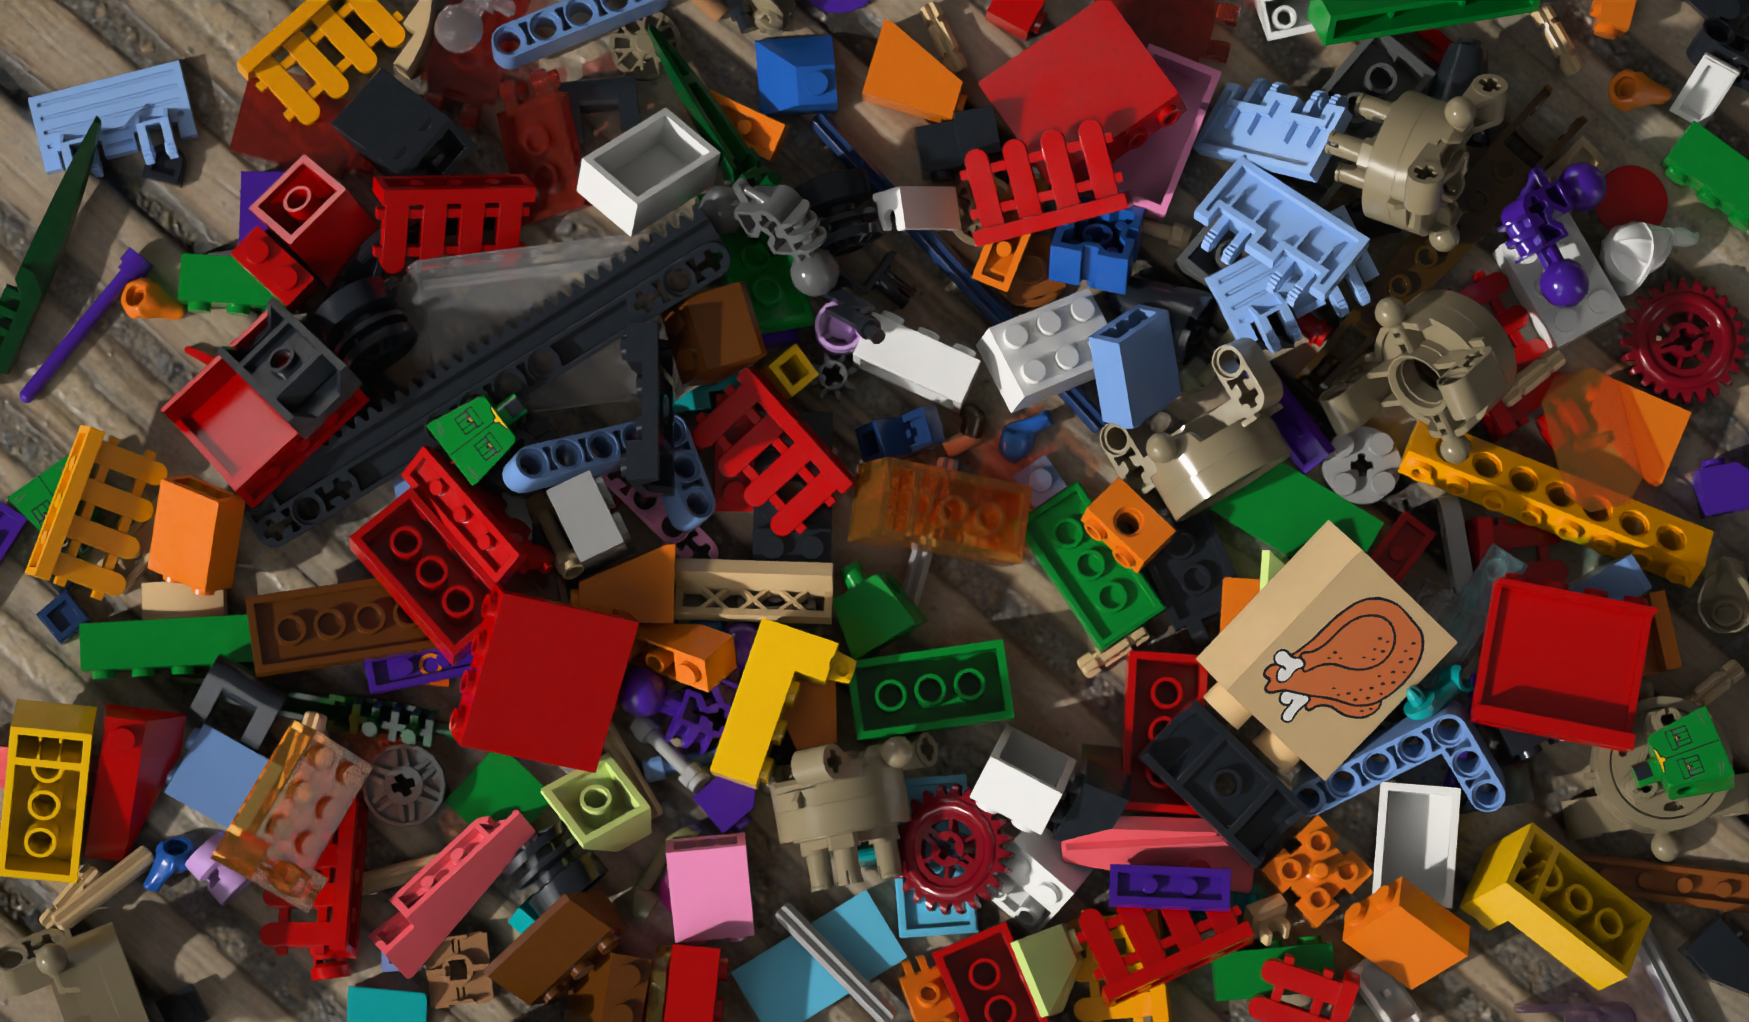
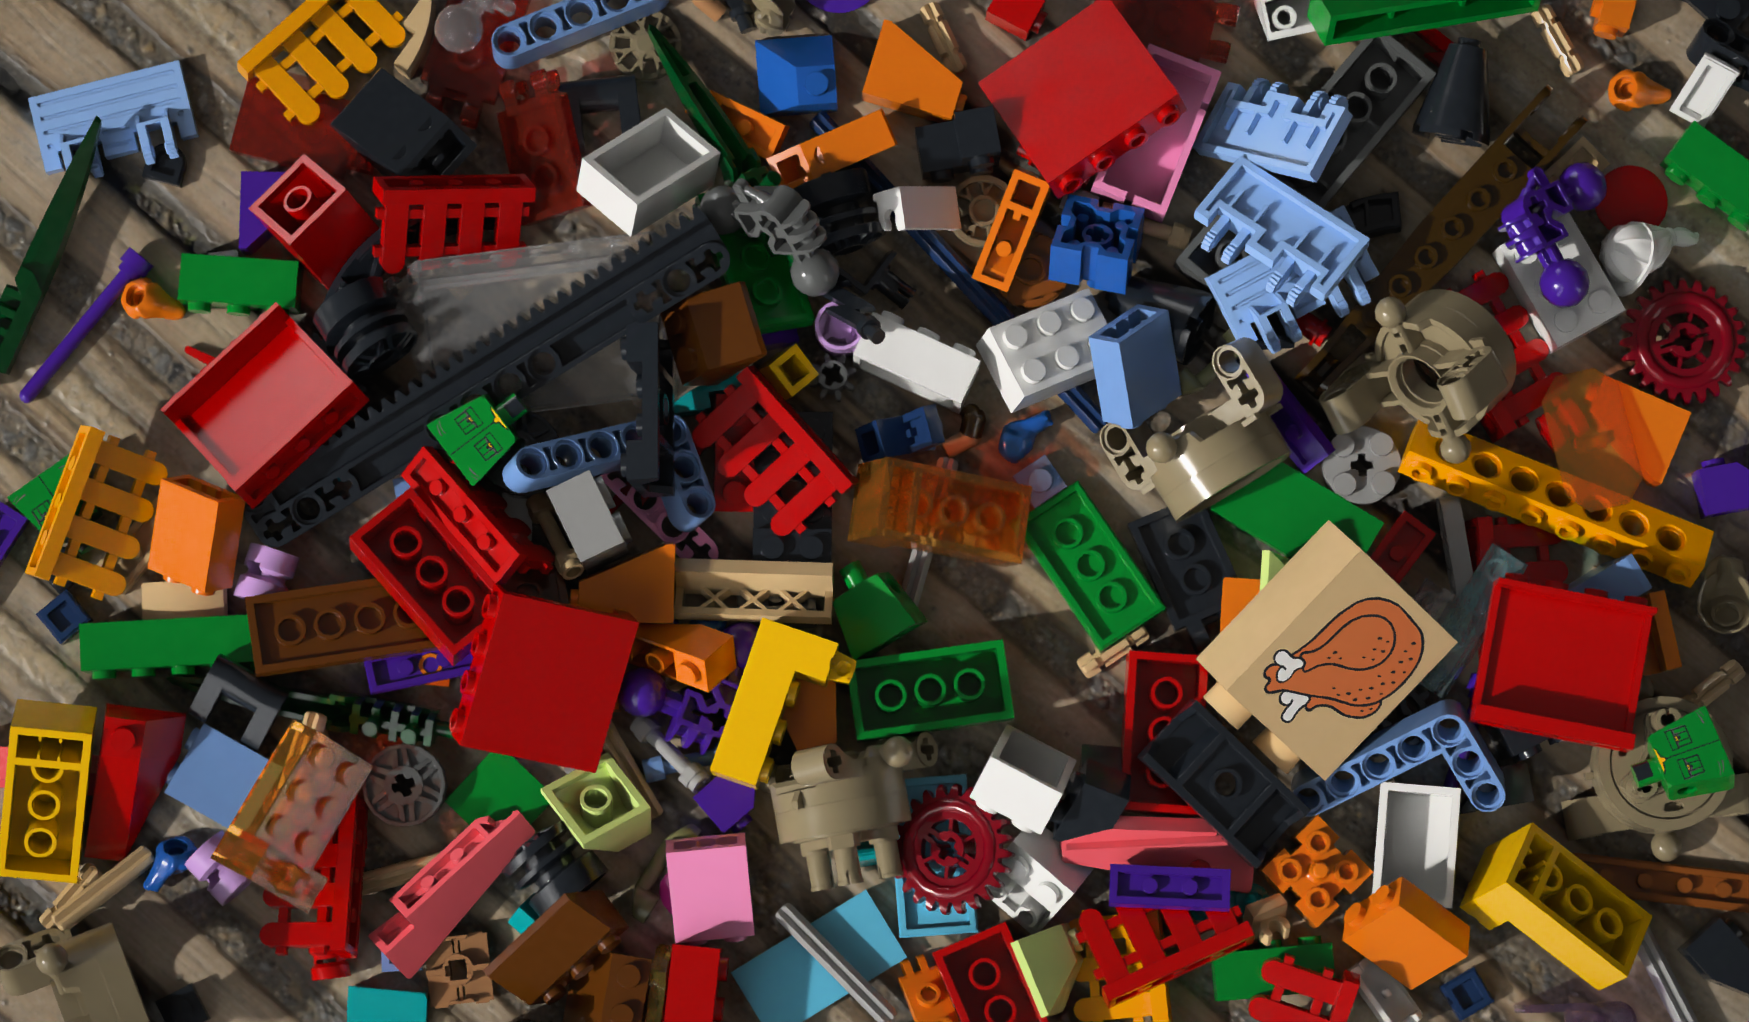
black piece [216,297,363,440] -> none
red brick [230,225,320,314] -> none
red fence [959,119,1133,247] -> none
orange brick [1081,477,1176,574] -> none
dark tan piece [1325,74,1508,252] -> none
teal piece [1403,665,1474,720] -> none
tan axle [1501,347,1566,407] -> none
none -> lavender wheel [233,543,300,600]
none -> orange slope [767,109,898,189]
none -> dark blue tile [1439,967,1494,1021]

